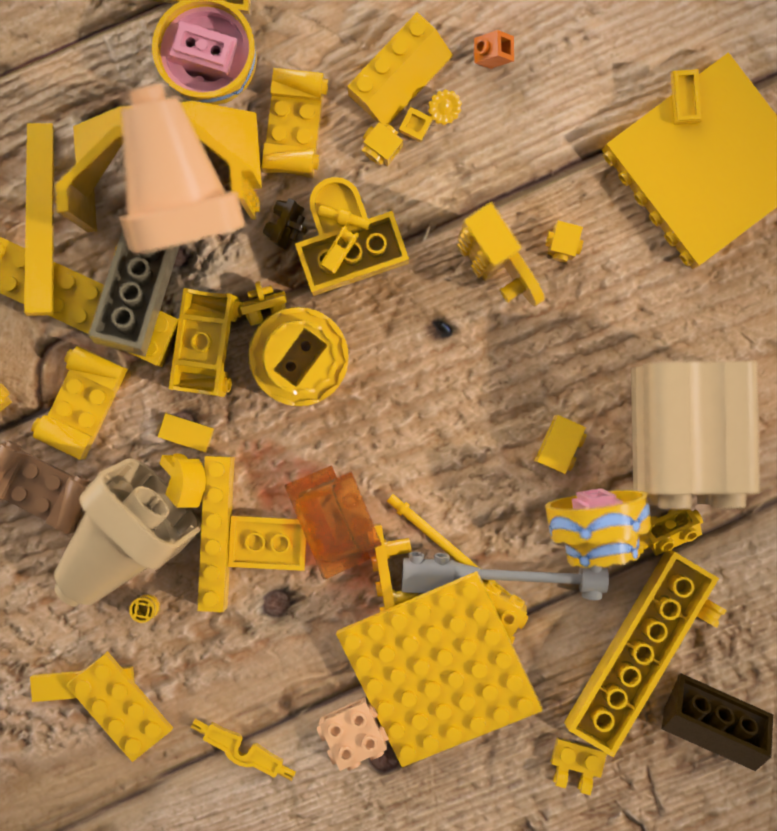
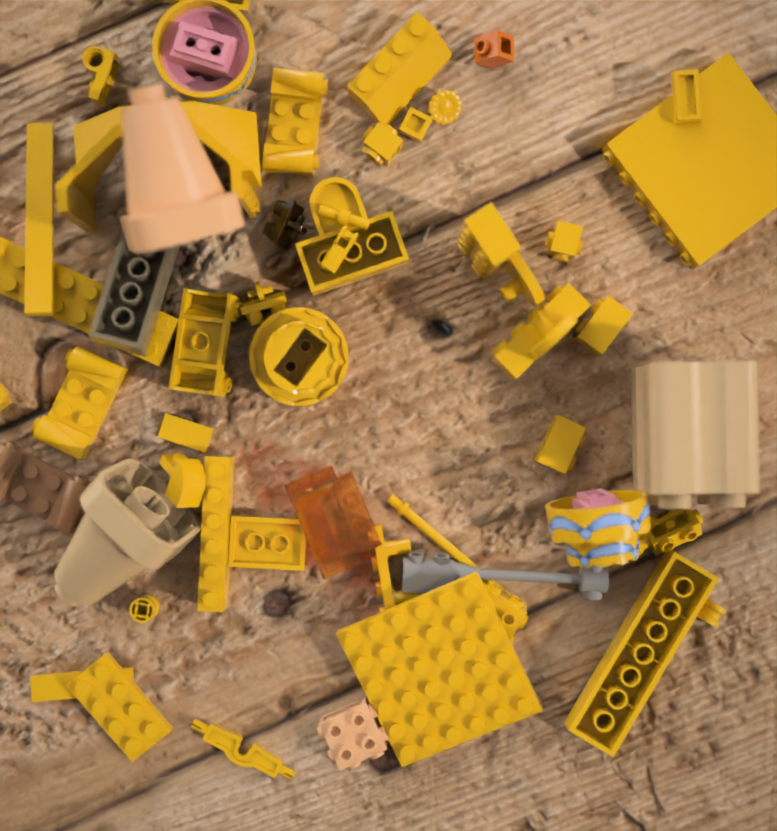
yellow plate [550,737,607,796] -> none
dark brown slope [661,673,774,771] -> none
none -> yellow plate [82,46,121,107]
none -> yellow brick [490,283,591,381]
none -> yellow piece [574,295,633,356]

